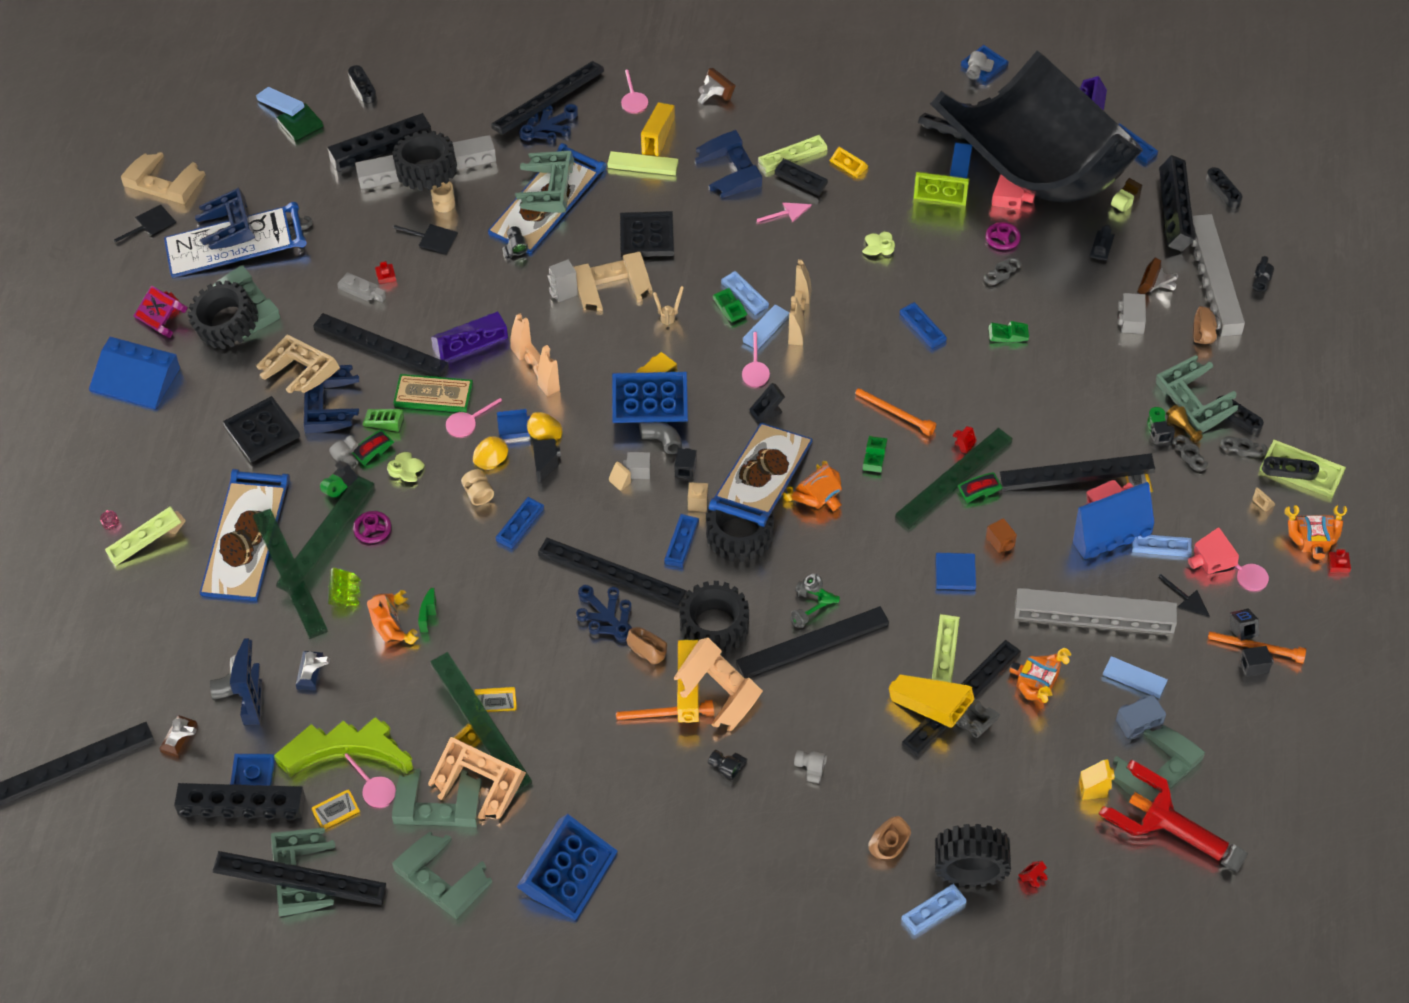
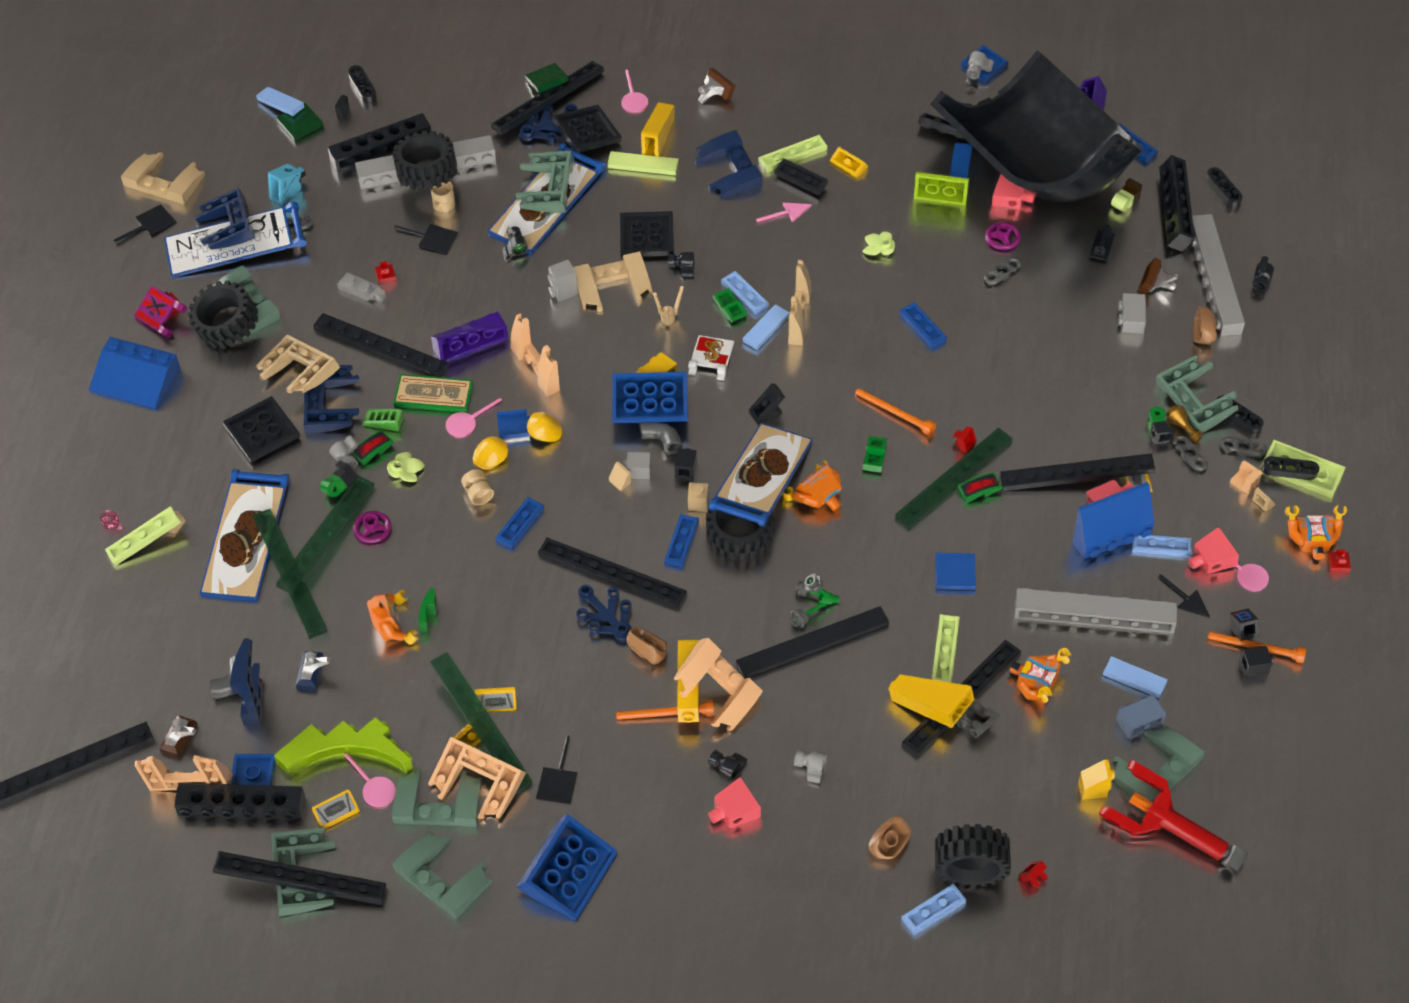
clear neon green plate [328,568,361,609] -> none
black slope [532,439,561,483] -> none
black tyre [679,581,749,655] -> none
bright pink piece [742,332,770,387] -> none
dark orange brick [986,518,1017,553] -> none
green slope [989,321,1029,342] -> none
none -> light nougat wedge [134,755,233,791]
none -> medium azure torso [268,164,306,206]
none -> black tile [335,95,349,120]
none -> dark green tile [525,63,569,93]
none -> black piece [536,736,578,804]
none -> black plate [552,105,622,153]
none -> black piece [668,252,695,278]
none -> white flag [688,335,734,381]
none -> coral torso [708,777,761,828]
none -> light nougat panel [1230,460,1262,495]

